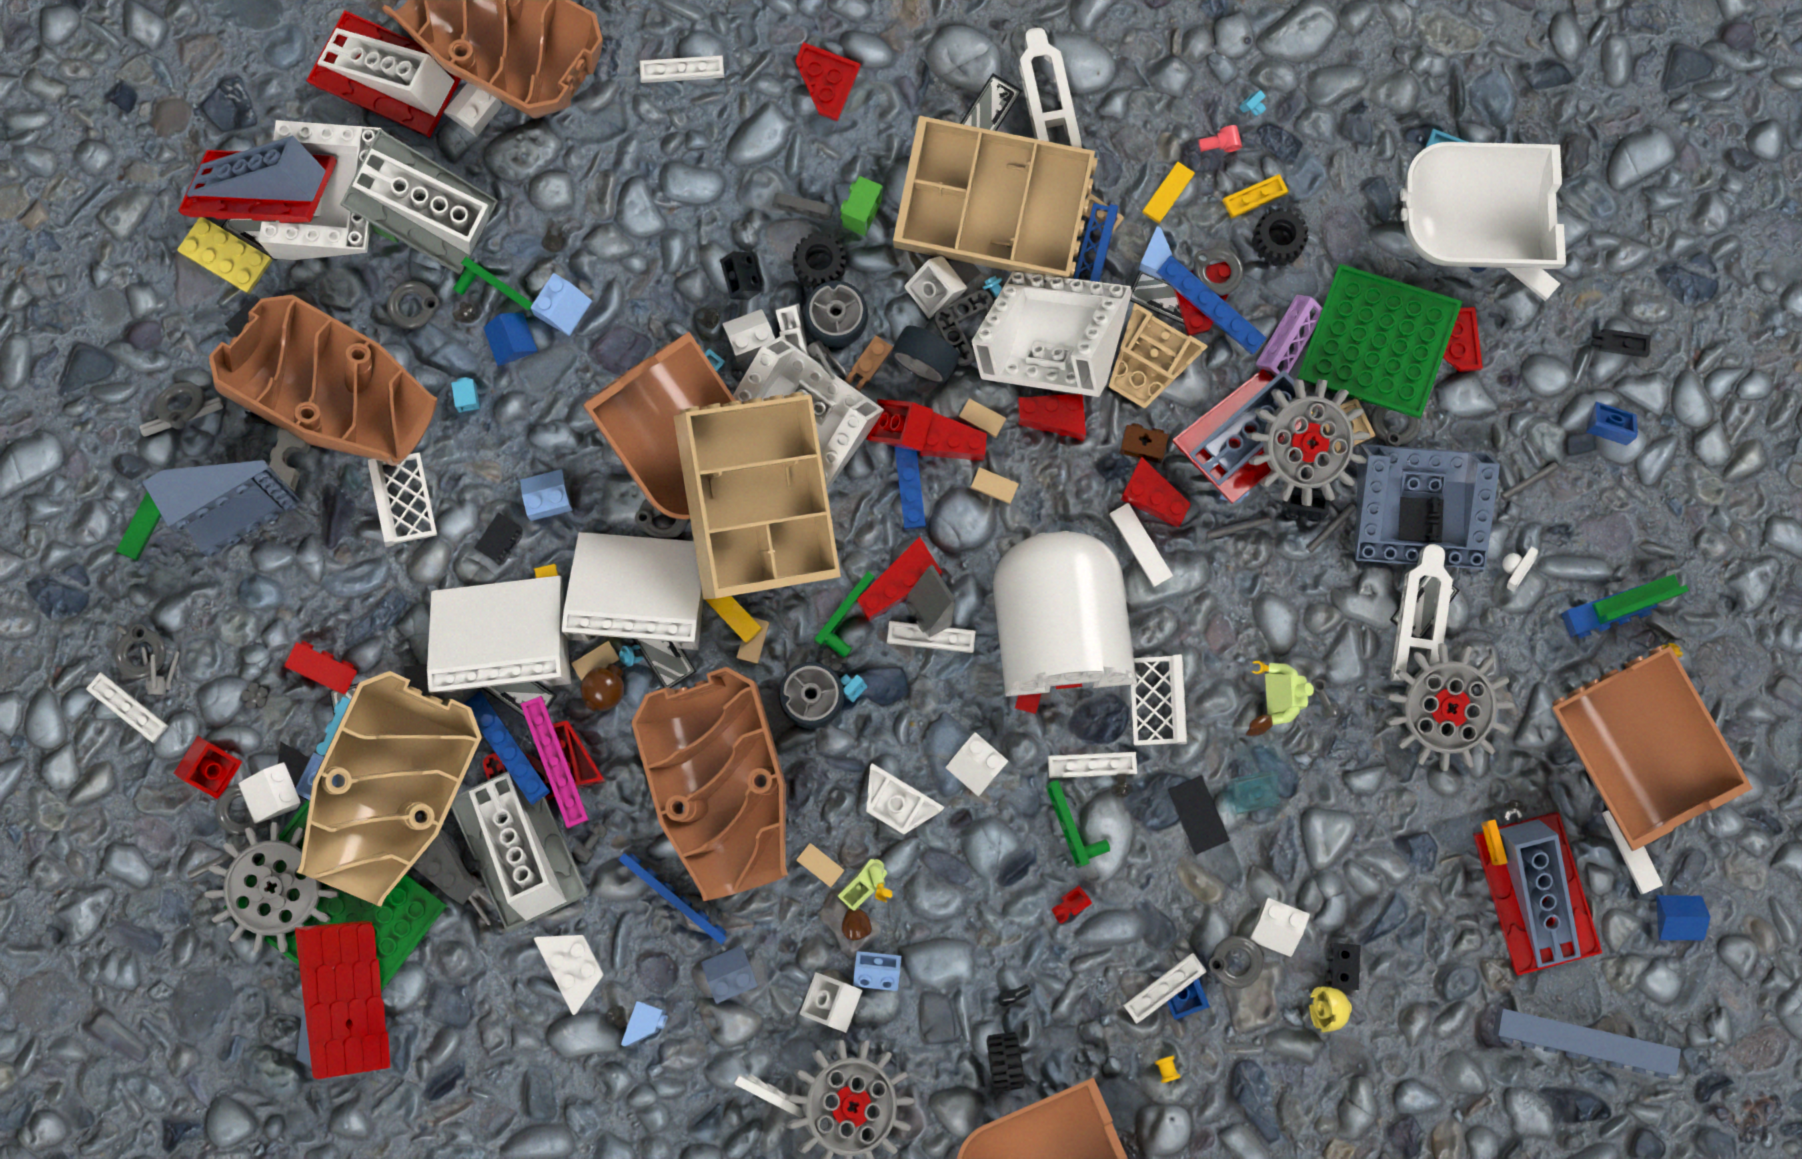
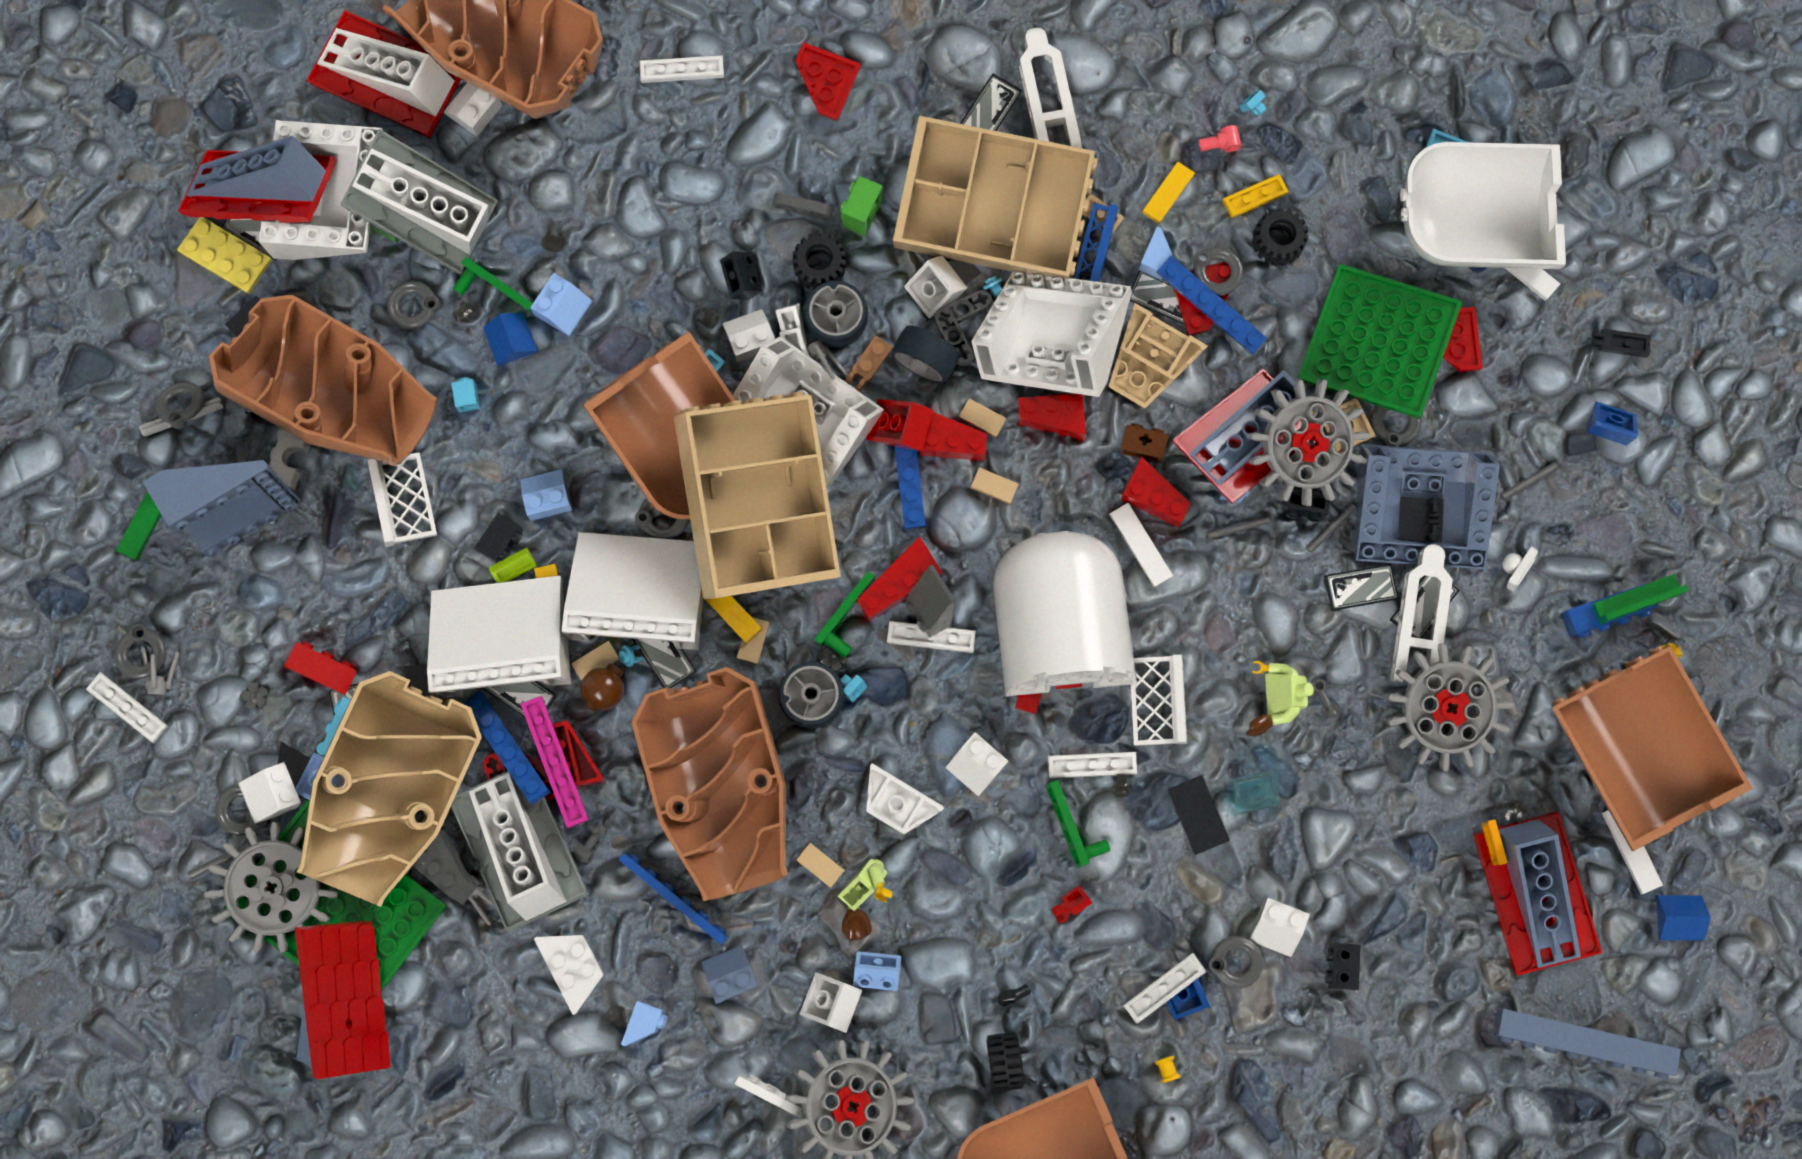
red slope [173,735,242,799] -> none
lavender fence [1255,295,1323,376] -> none
light yellow cylinder [1309,986,1352,1033] -> none
none -> lime tile [488,547,537,583]
none -> sticker [1324,564,1399,611]

